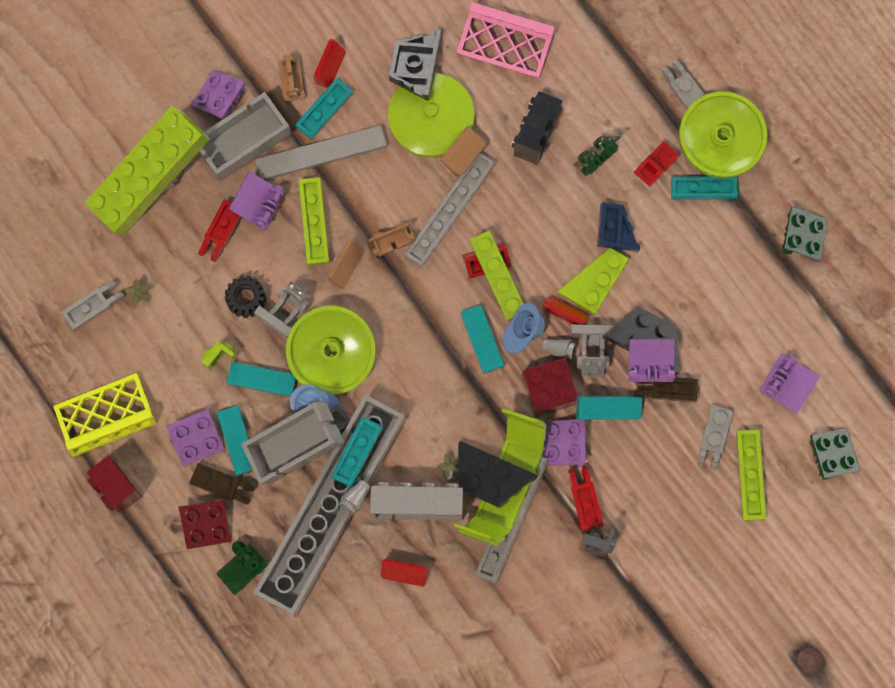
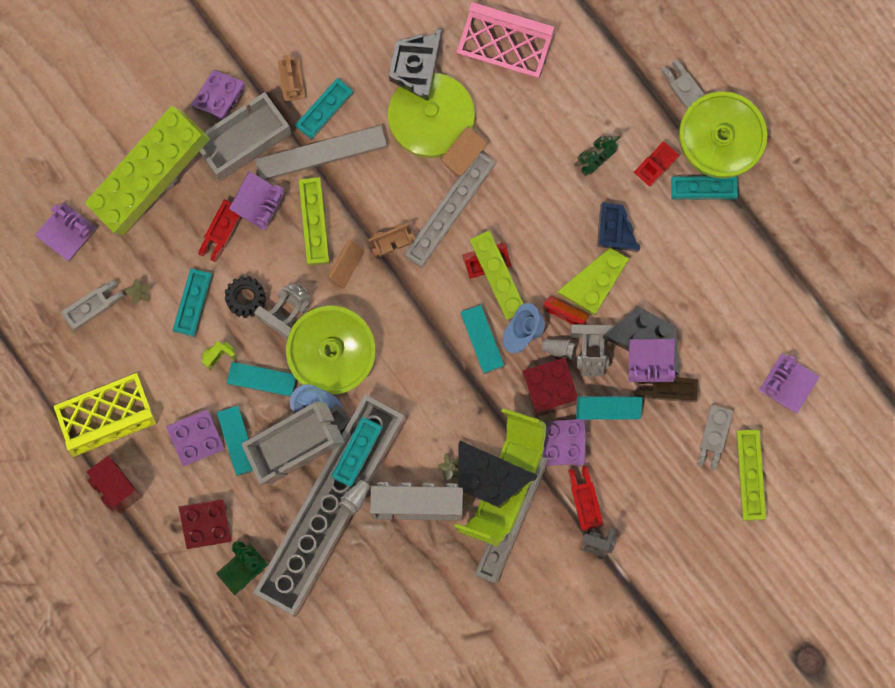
dark brown hinge [189,463,255,505] -> none
red slope [313,39,346,88] -> none
red slope [381,559,428,587] -> none
black wedge [511,91,563,165] -> none
hinge [782,207,828,261] -> none
hinge [809,428,860,480] -> none
none -> medium lavender hinge [35,202,97,262]
none -> teal tile [172,268,212,338]

